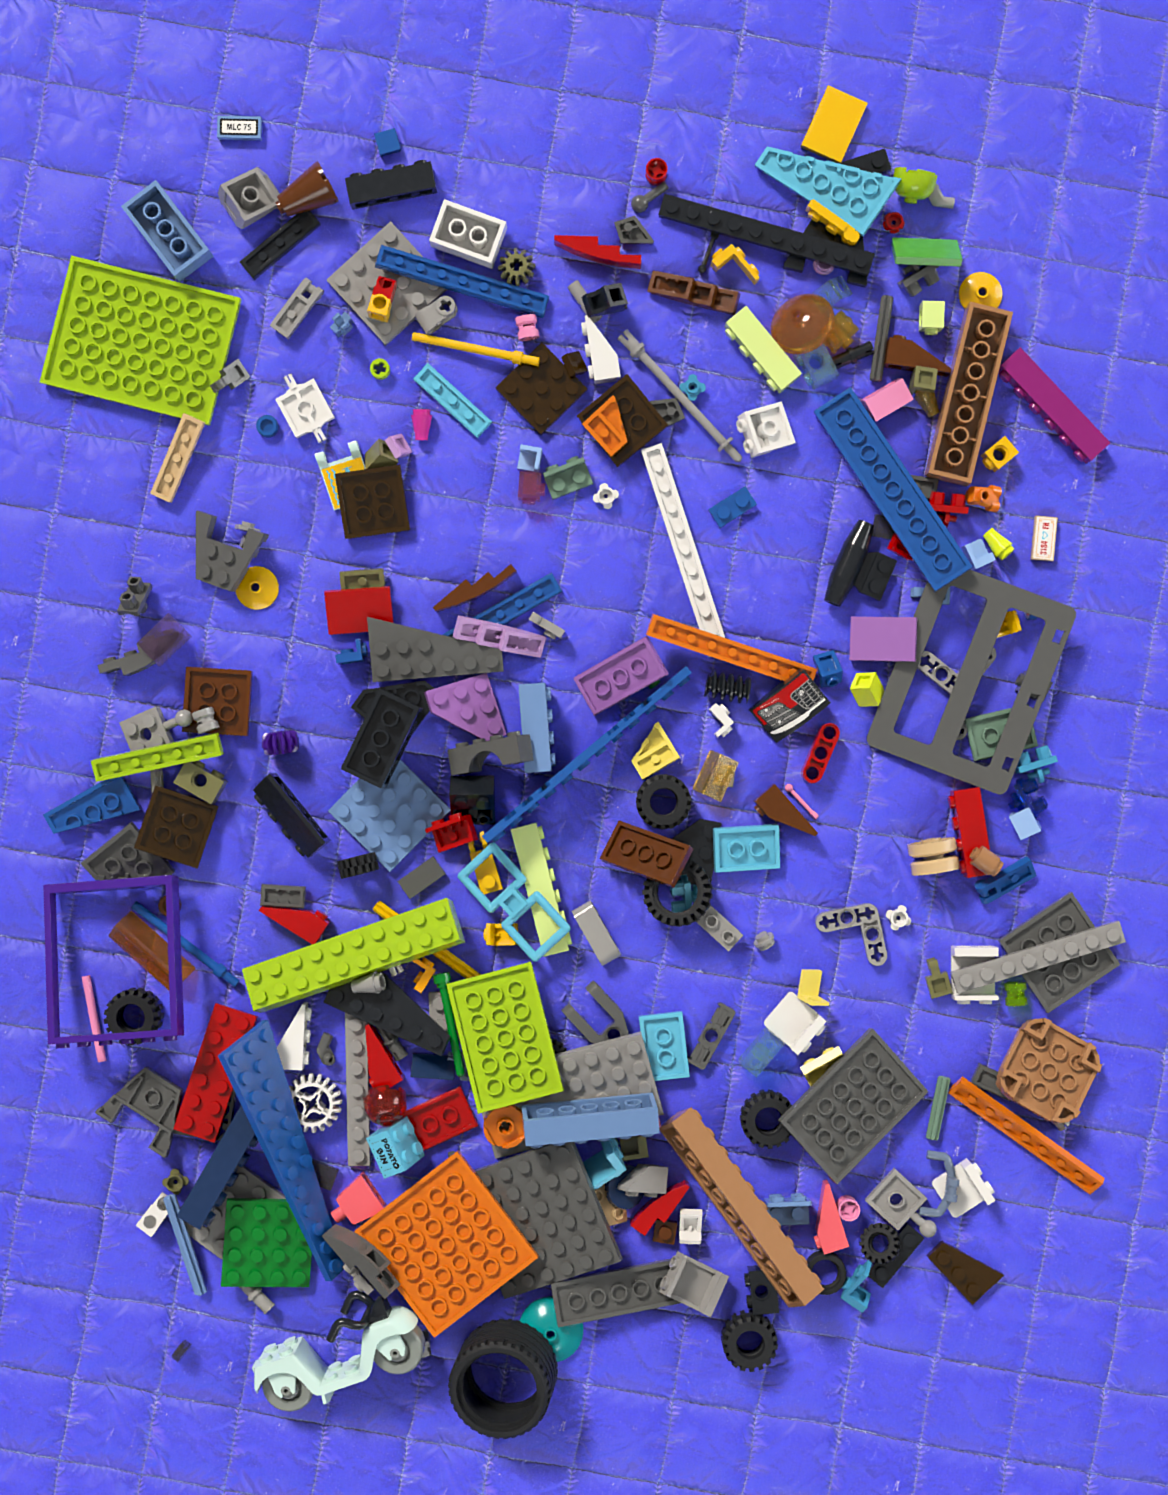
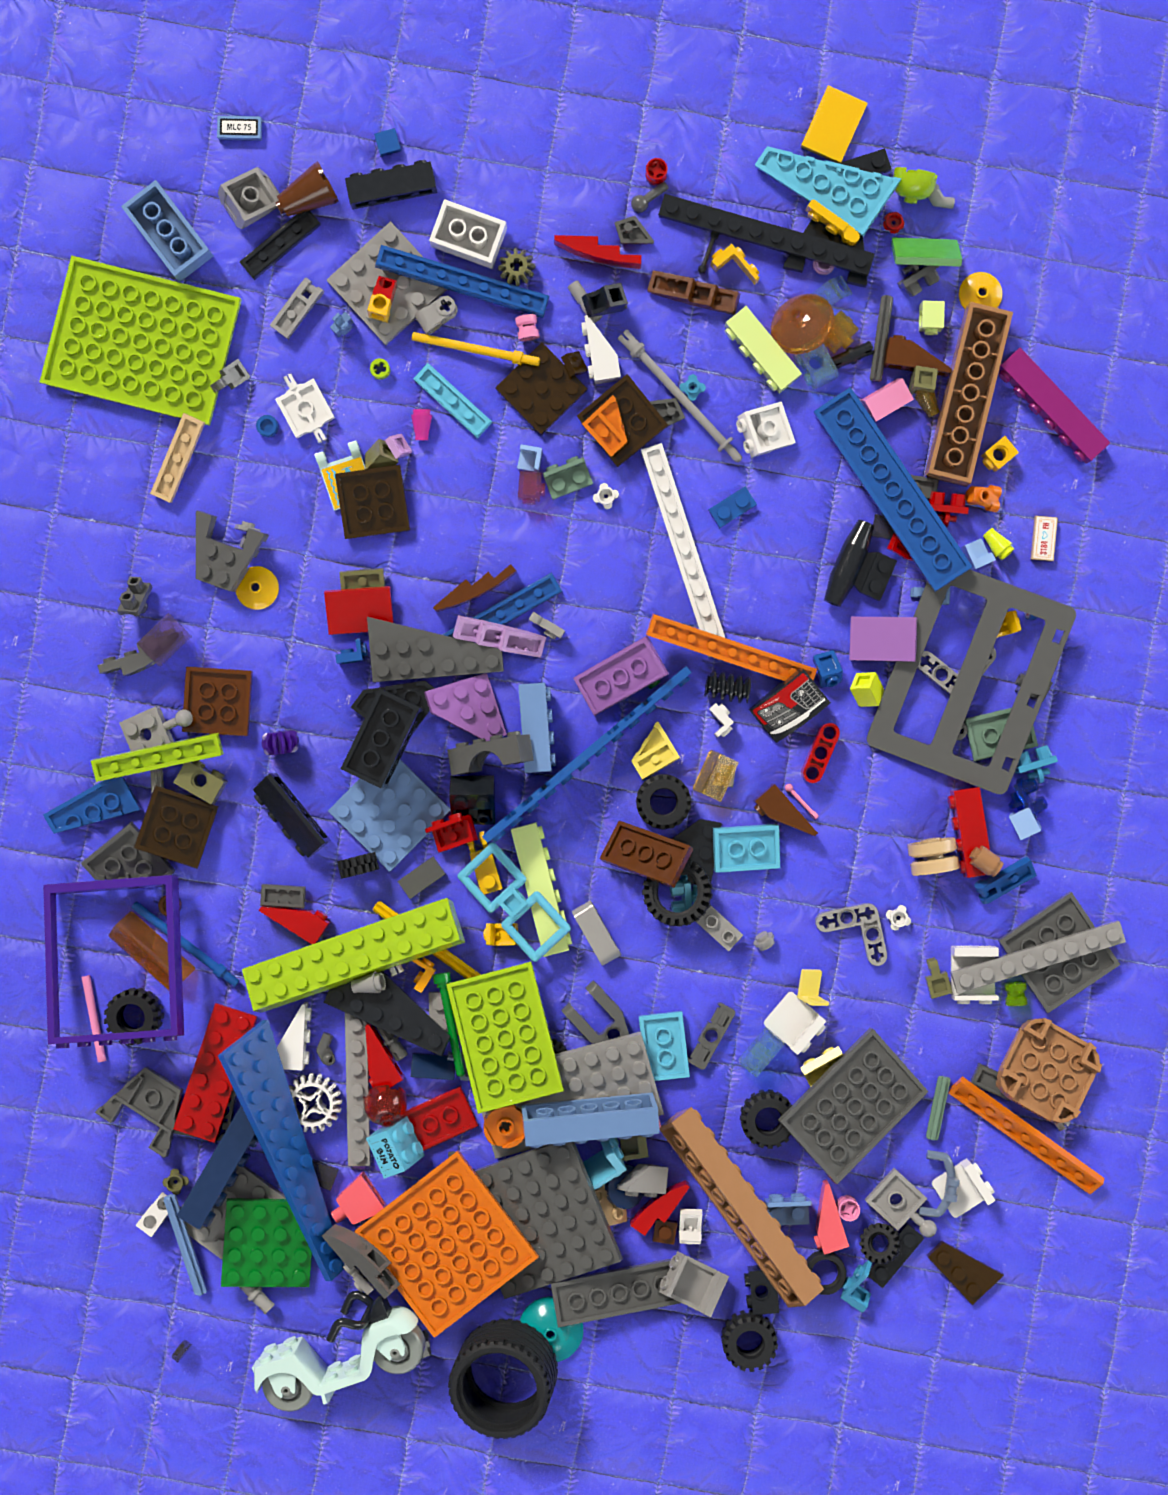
light grey wheel [192,707,220,734] -> none

